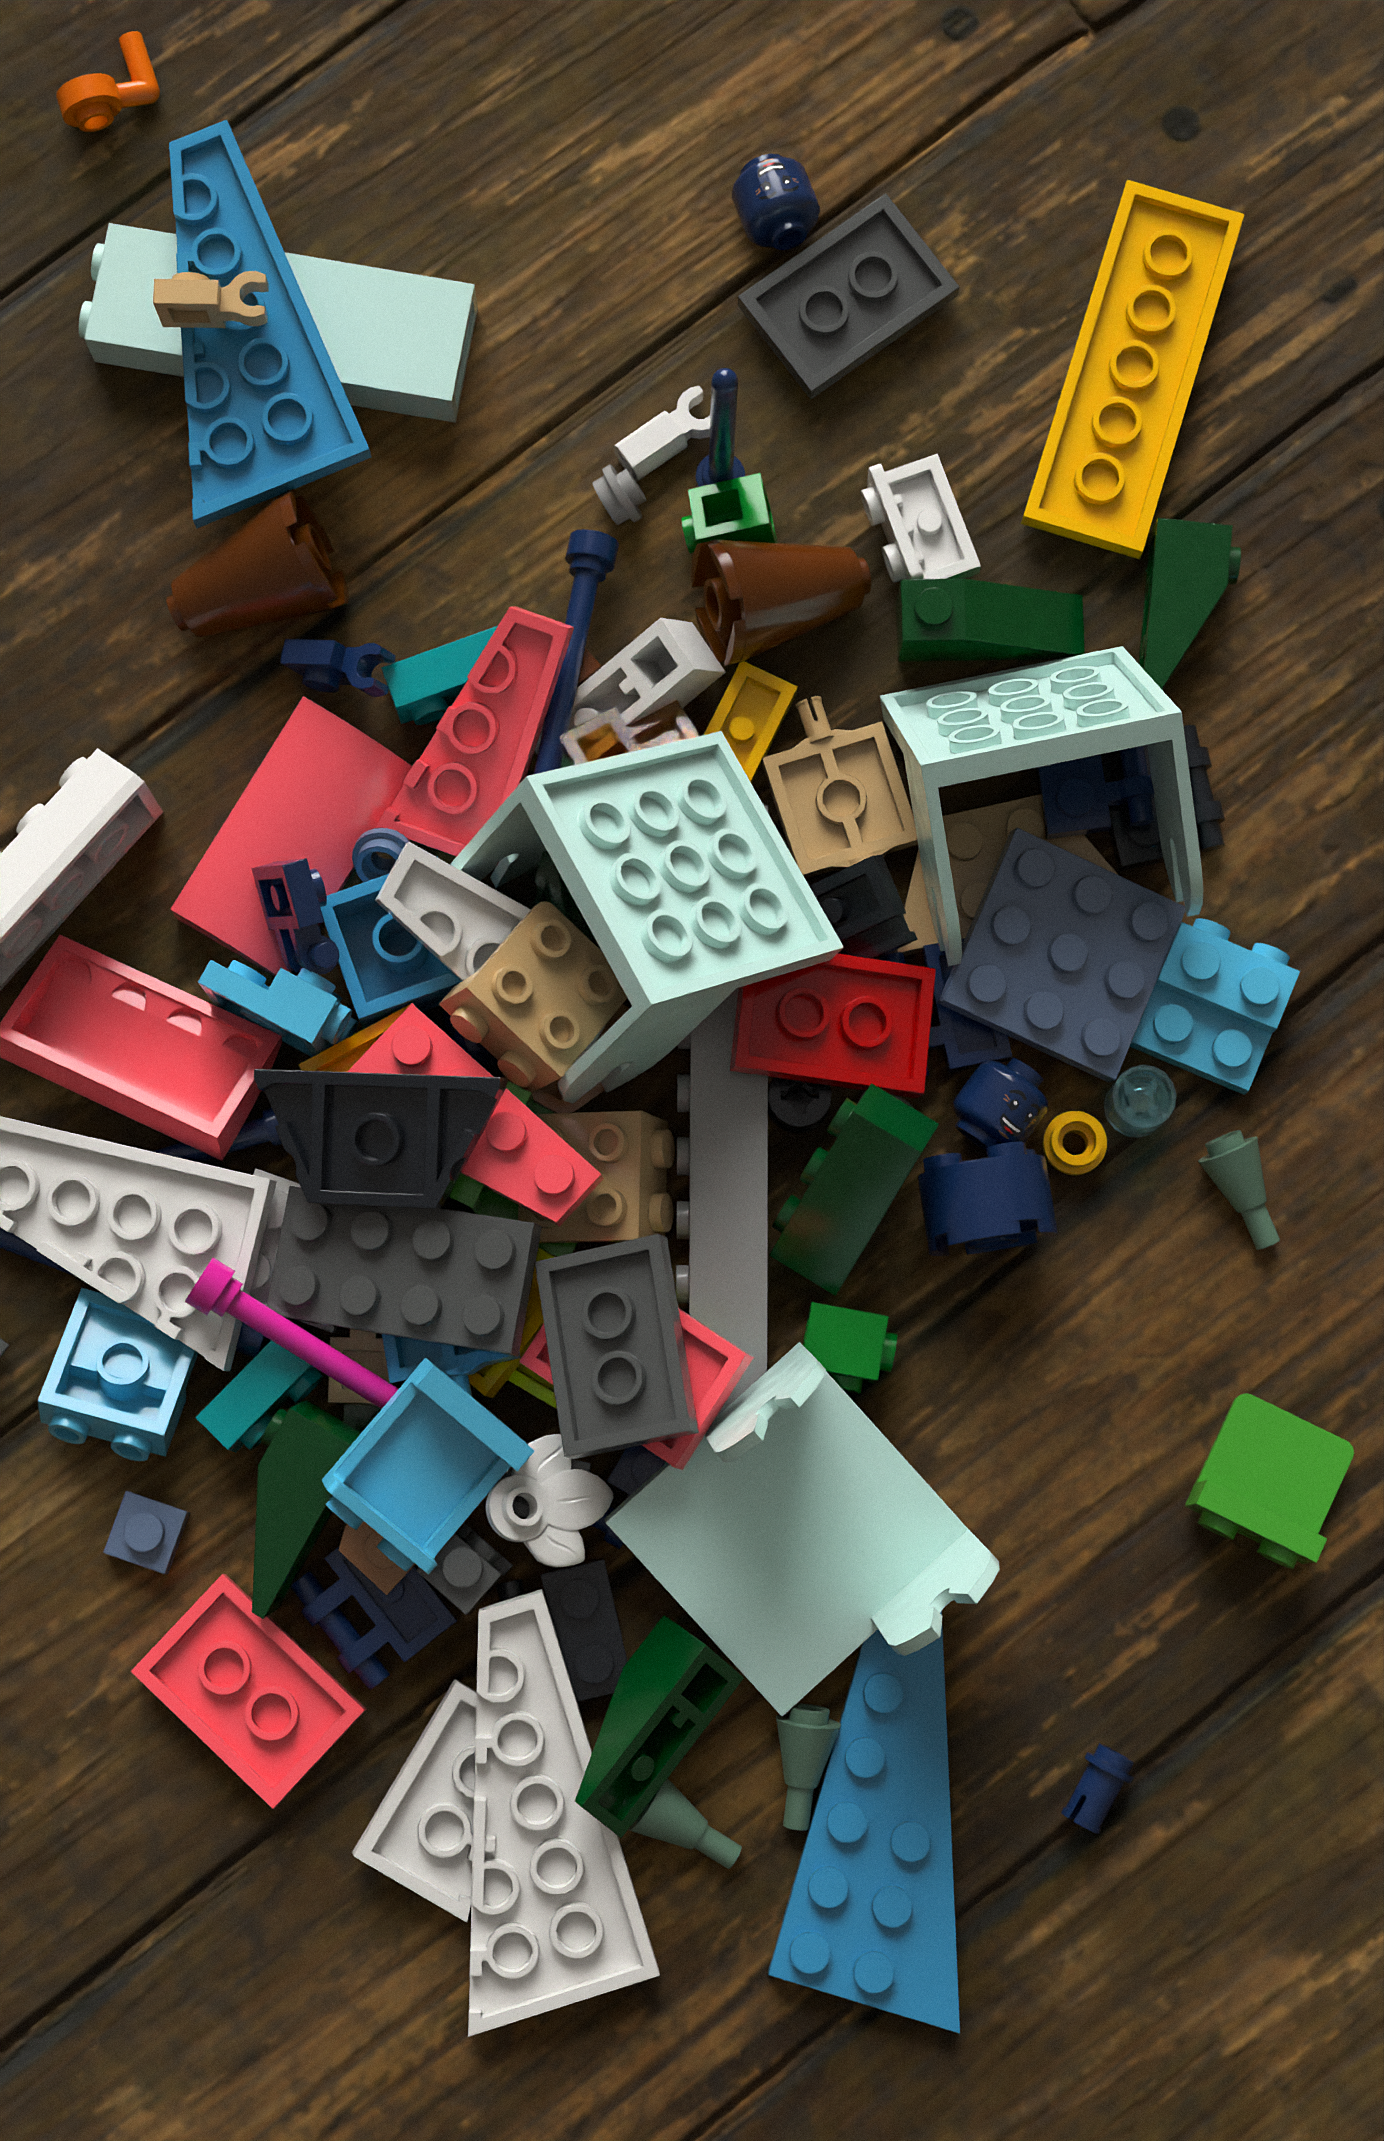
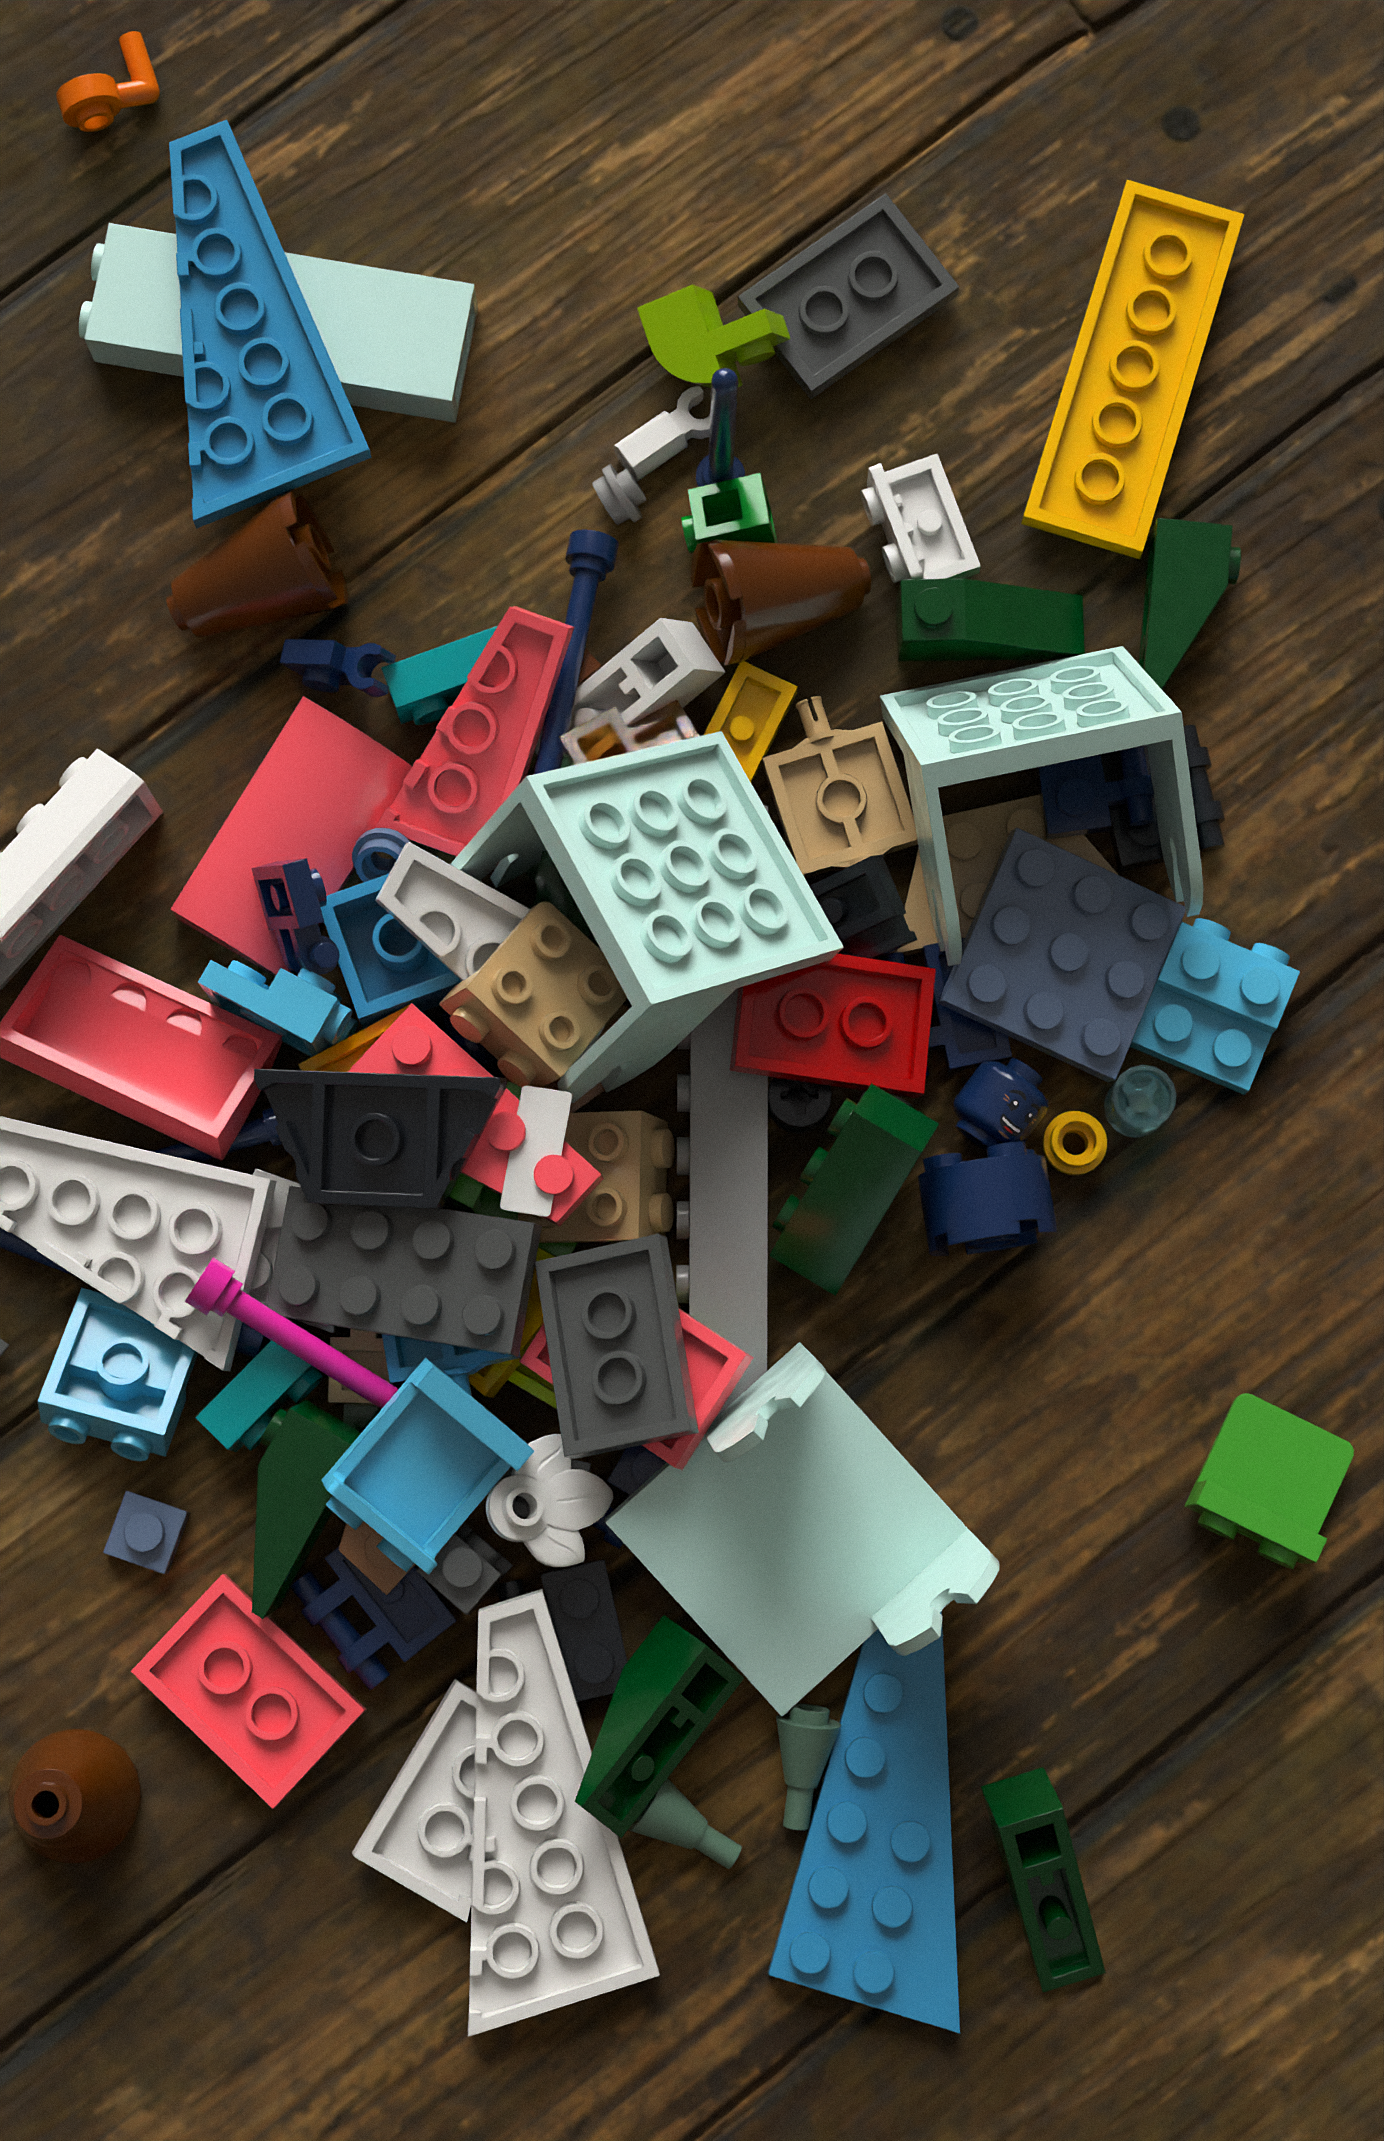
tan plate [153,271,269,328] -> none
dark blue head [731,154,820,250] -> none
green brick [803,1302,898,1393] -> none
dark blue pin [1061,1743,1134,1834] -> none
sand green cone [1198,1130,1280,1250] -> none
none -> reddish brown cone [8,1729,142,1863]
none -> white sticker [500,1086,572,1217]
none -> lime brick [637,284,791,388]
none -> dark green slope [981,1767,1106,1993]

